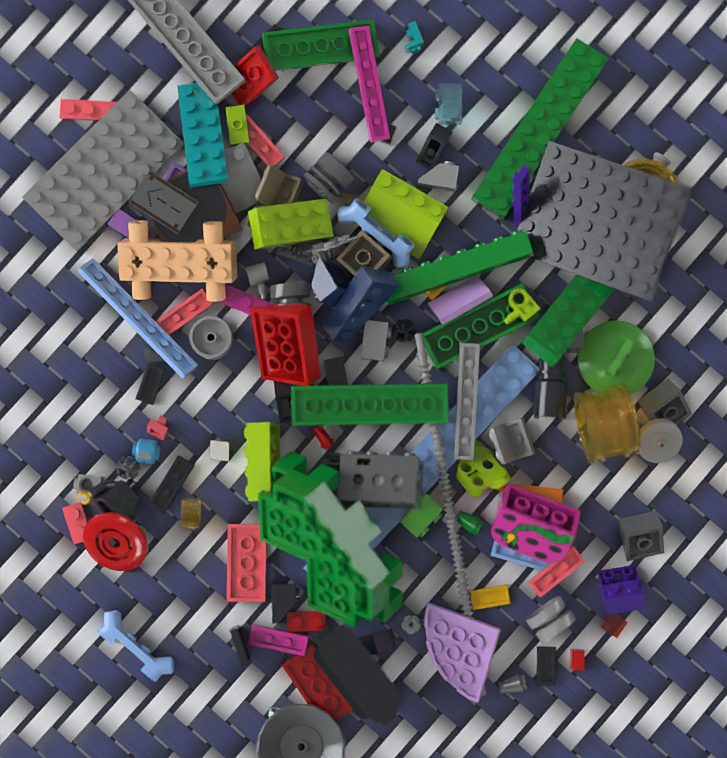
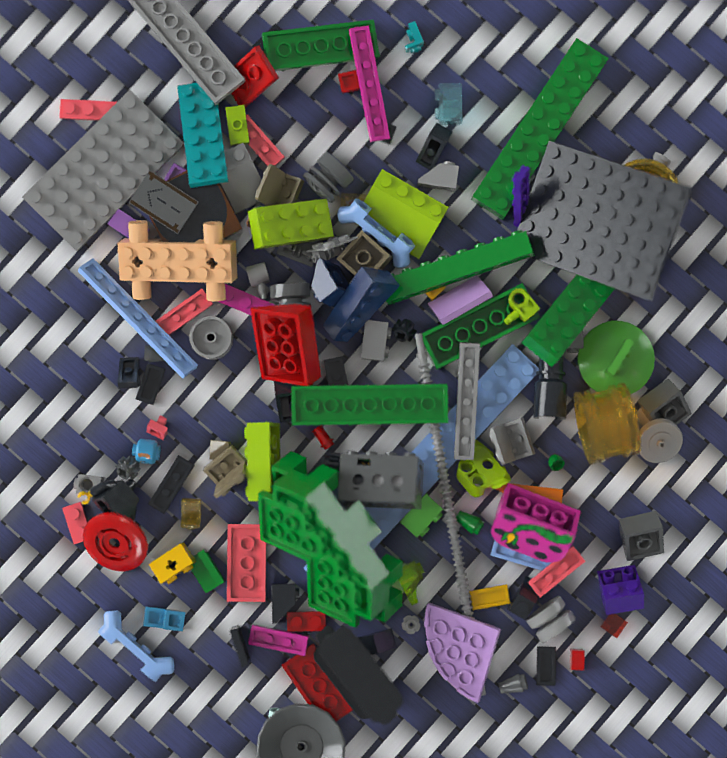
none -> black slope [117,357,141,389]
none -> dark azure slope [143,606,186,632]
none -> yellow brick [148,543,197,584]
none -> green panel [191,549,225,593]
none -> dark tan bracket [203,445,247,498]
none -> red plate [338,70,360,94]
none -> clear neon green arch [399,560,425,606]
none -> black slope [507,576,538,620]
none -> green hinge [548,454,565,471]

